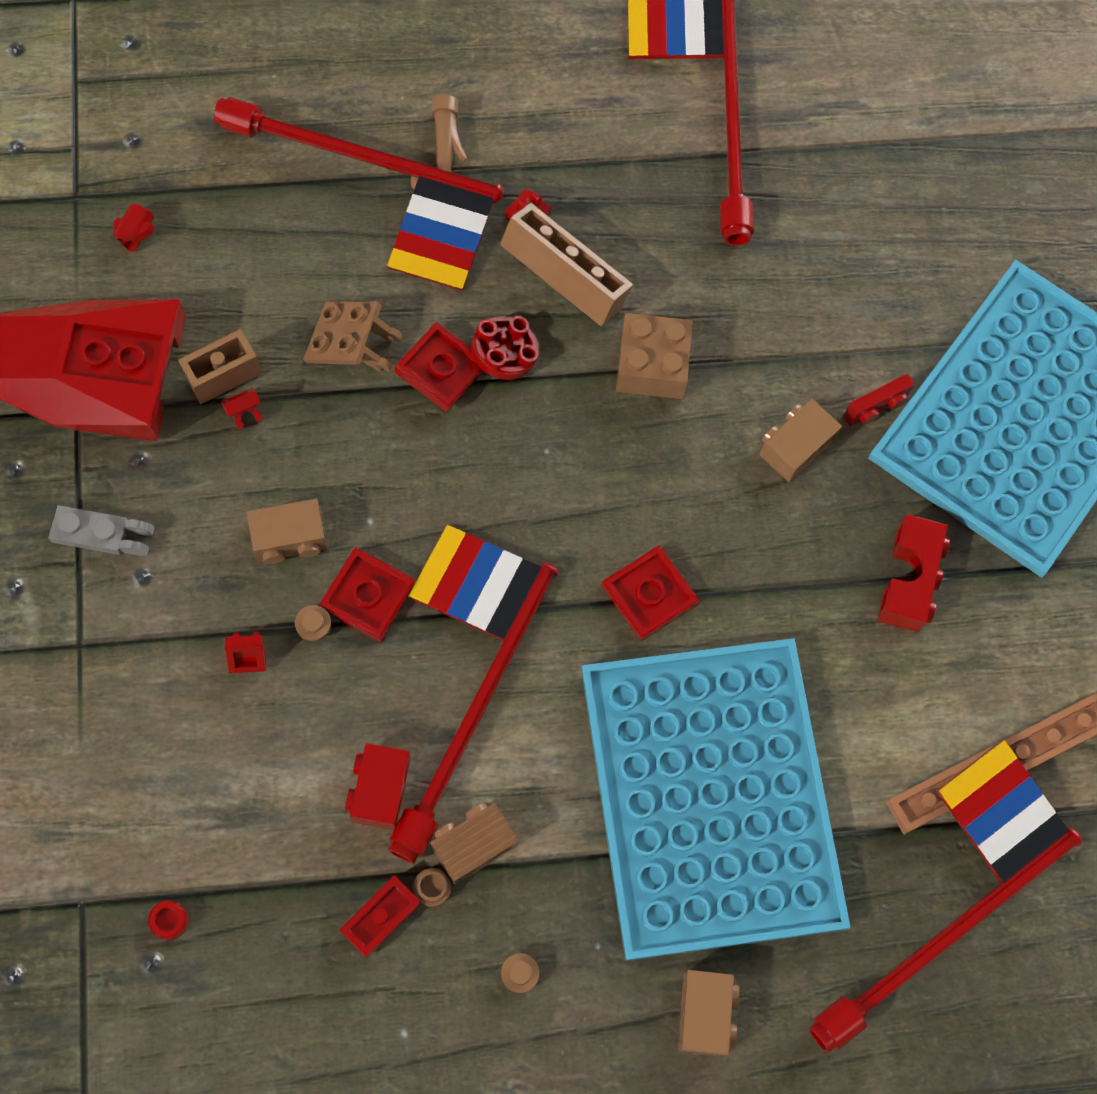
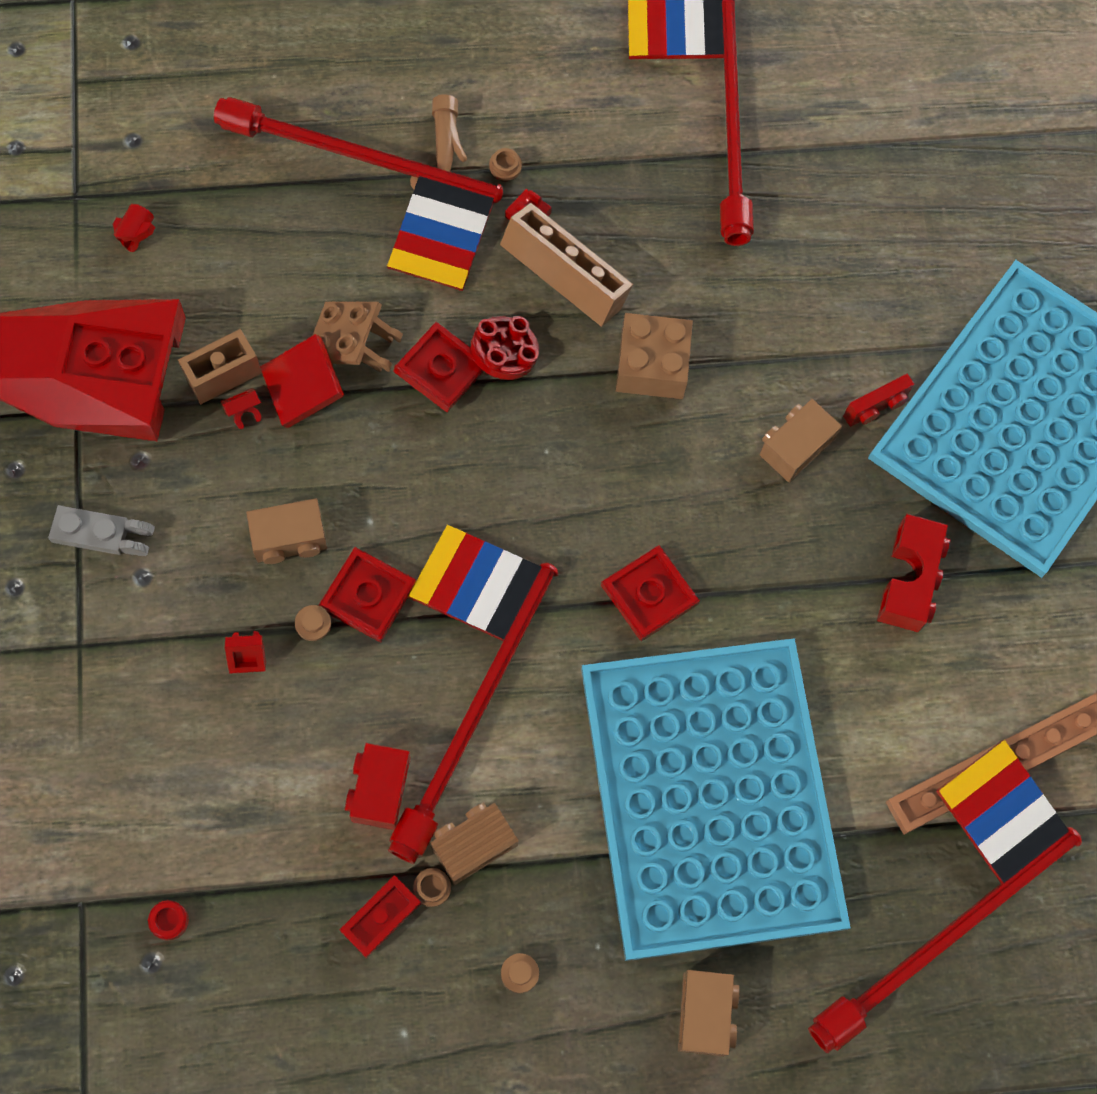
none -> red tile [260,334,344,428]
none -> medium nougat plate [489,148,522,181]

